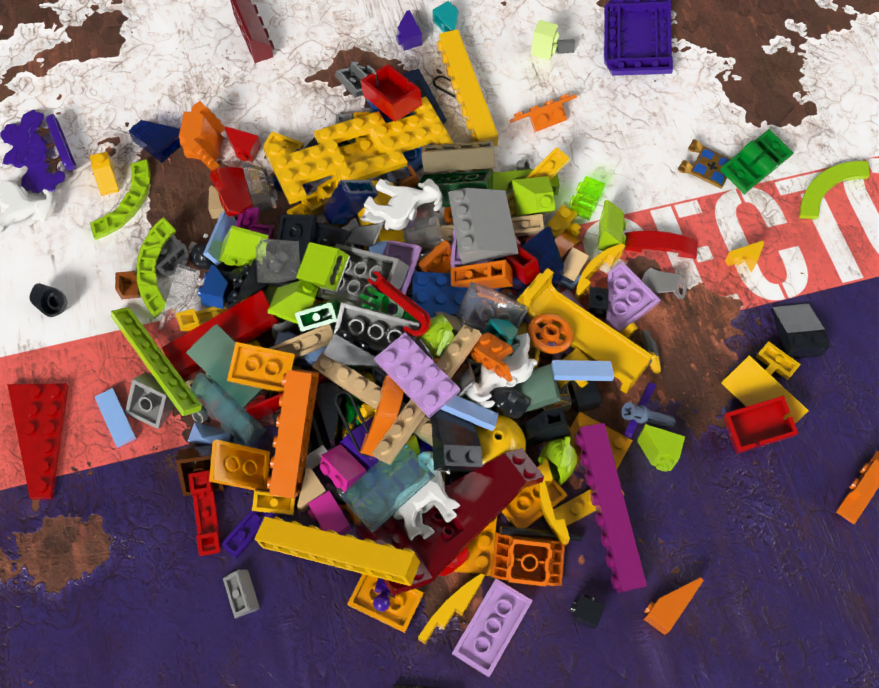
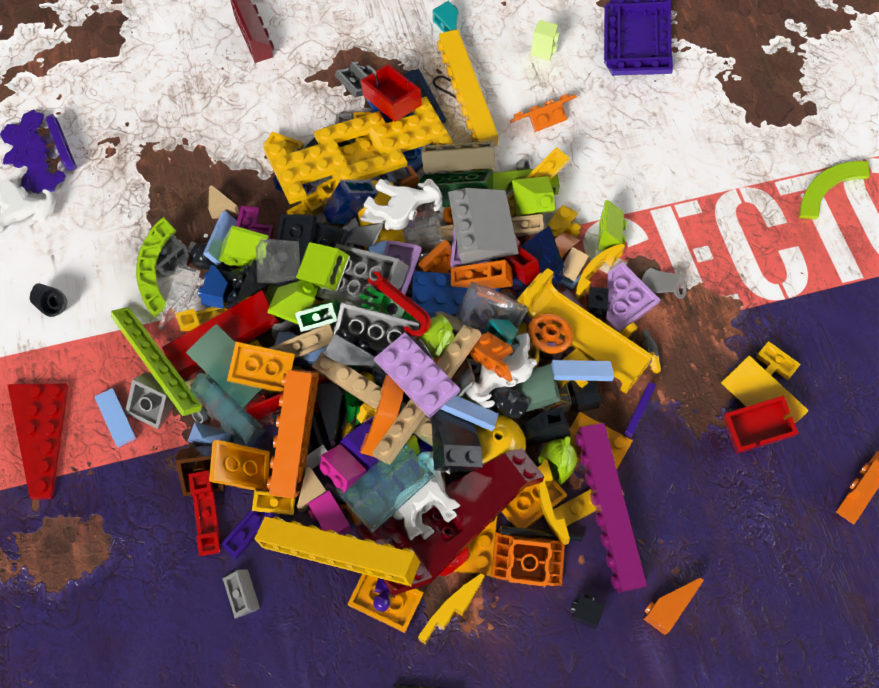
yellow slope [89,151,119,196] -> none
lime tile [90,159,151,240] -> none
dark orange panel [115,271,140,300] -> none
clear blue slope [129,120,181,163] -> none
orange slope [179,101,225,171] -> none
red panel [210,167,253,217] -> none
red slope [225,126,261,162] -> none
clear slope [242,163,278,212] -> none
black piece [334,390,369,456] -> none
dark purple slope [396,10,422,51] -> none
lavender plate [452,579,533,677] -> none
dark grey slope [556,39,575,54] -> none
clear neon green brick [569,176,606,221] -> none
sand blue pin [621,402,676,428] -> none
red slope [624,231,697,259] -> none
lime slope [637,424,685,471] -> none
pearl gold flag [678,139,731,189] -> none
green plate [720,129,794,195] -> none
yellow slope [725,240,764,272] -> none
black slope [771,304,830,359] -> none

